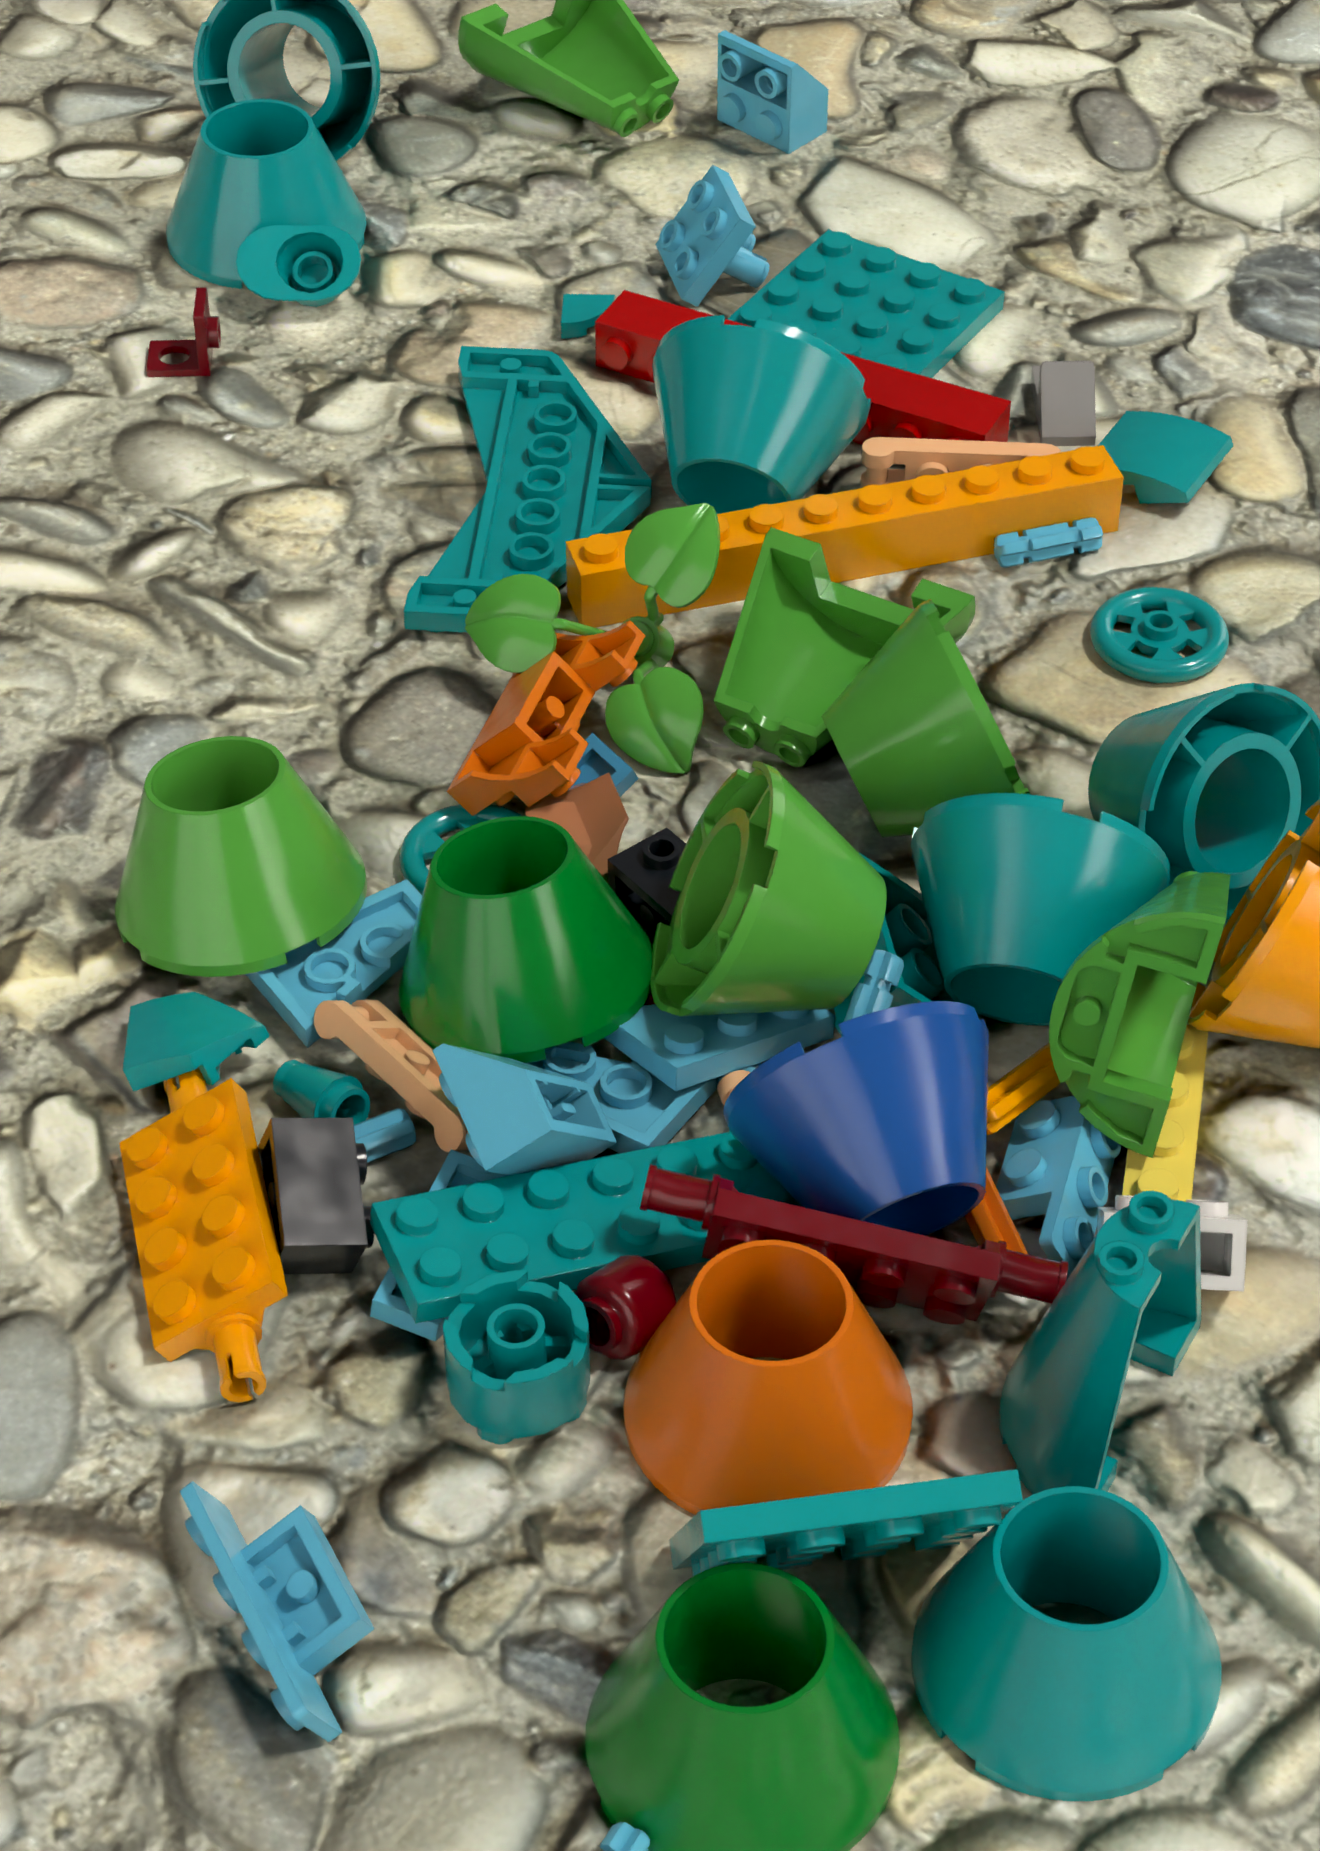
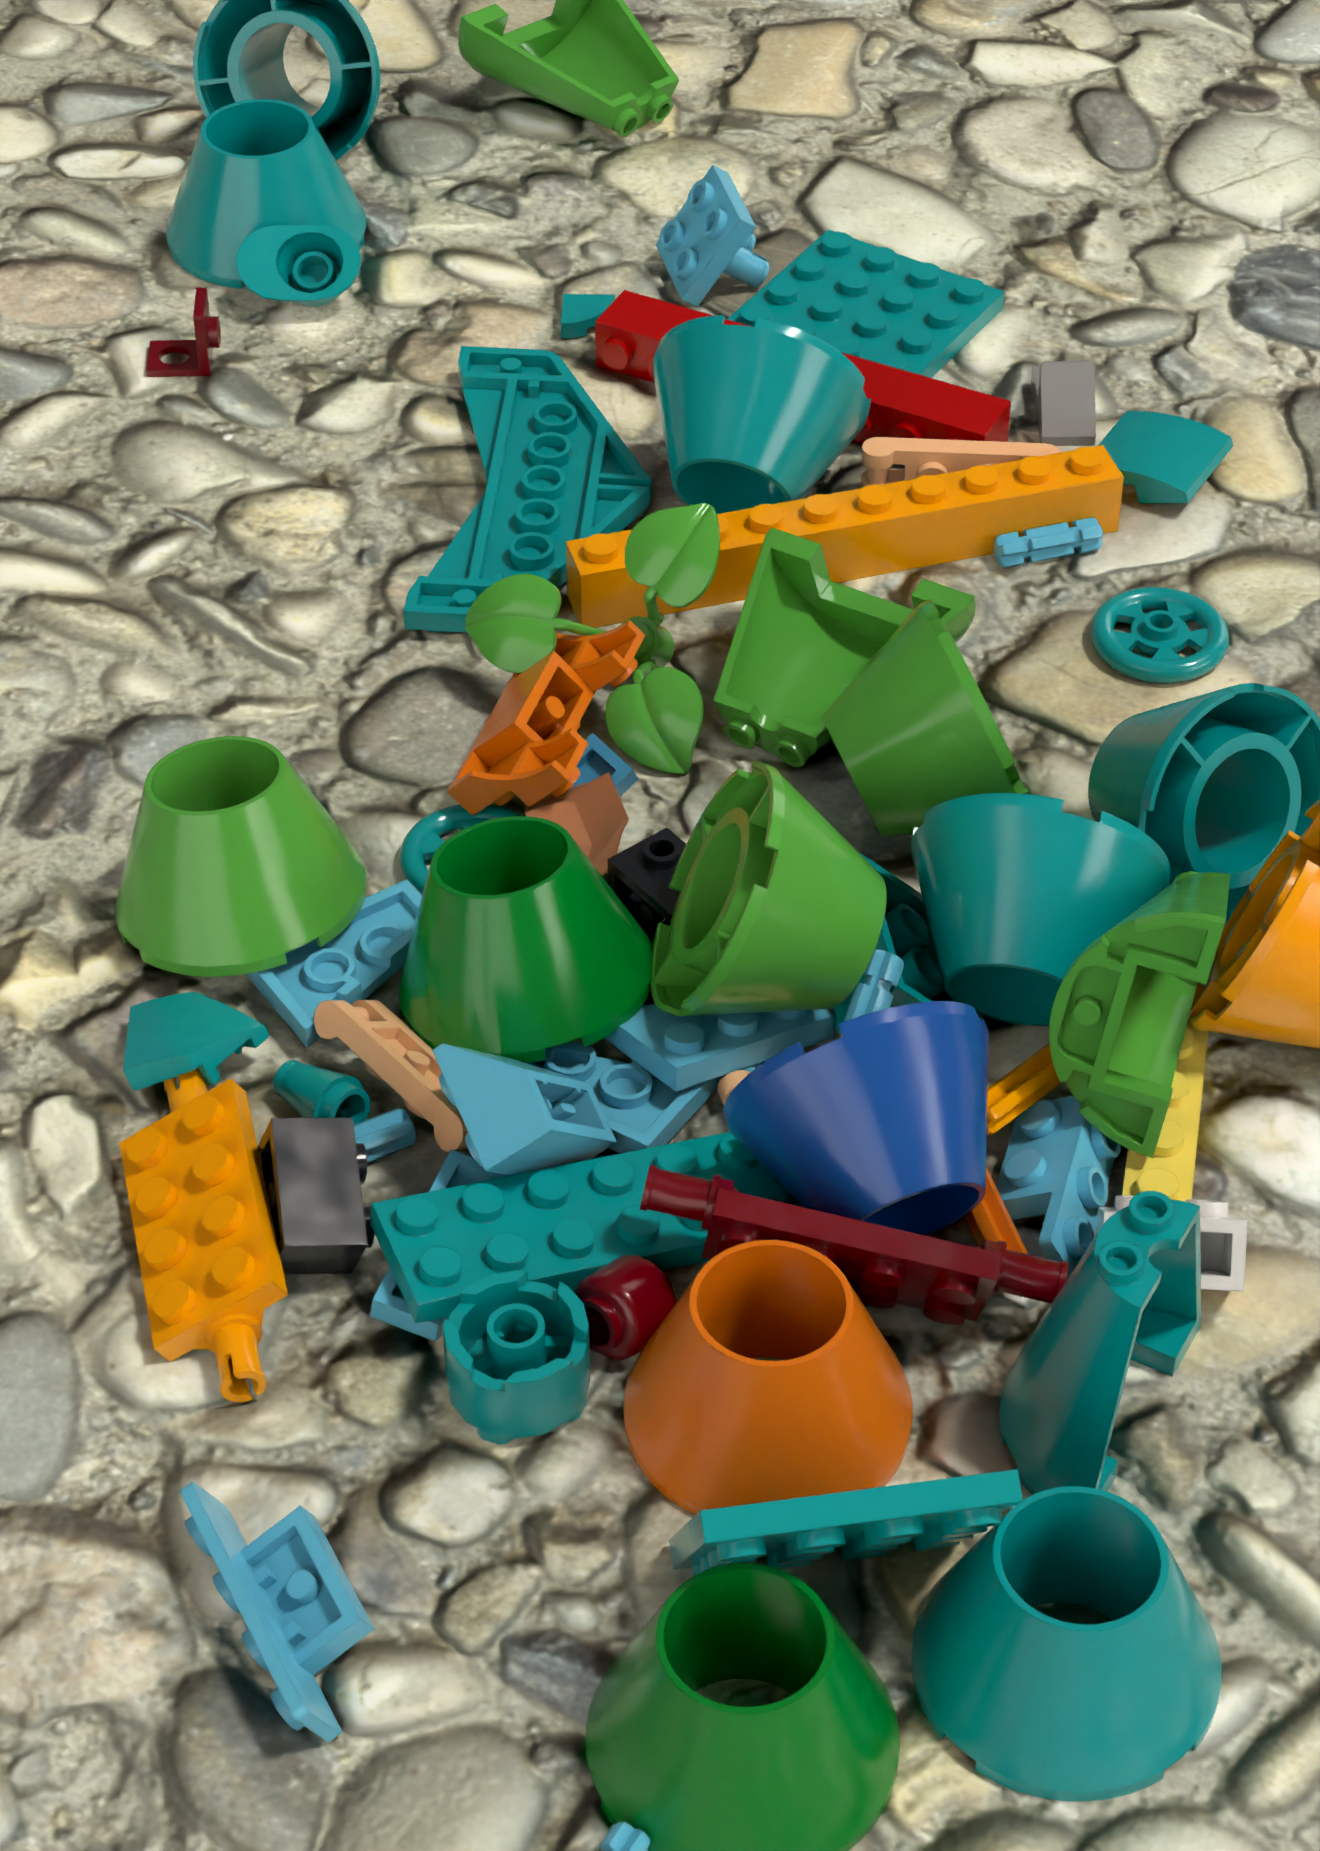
medium azure slope [717,30,828,154] -> none

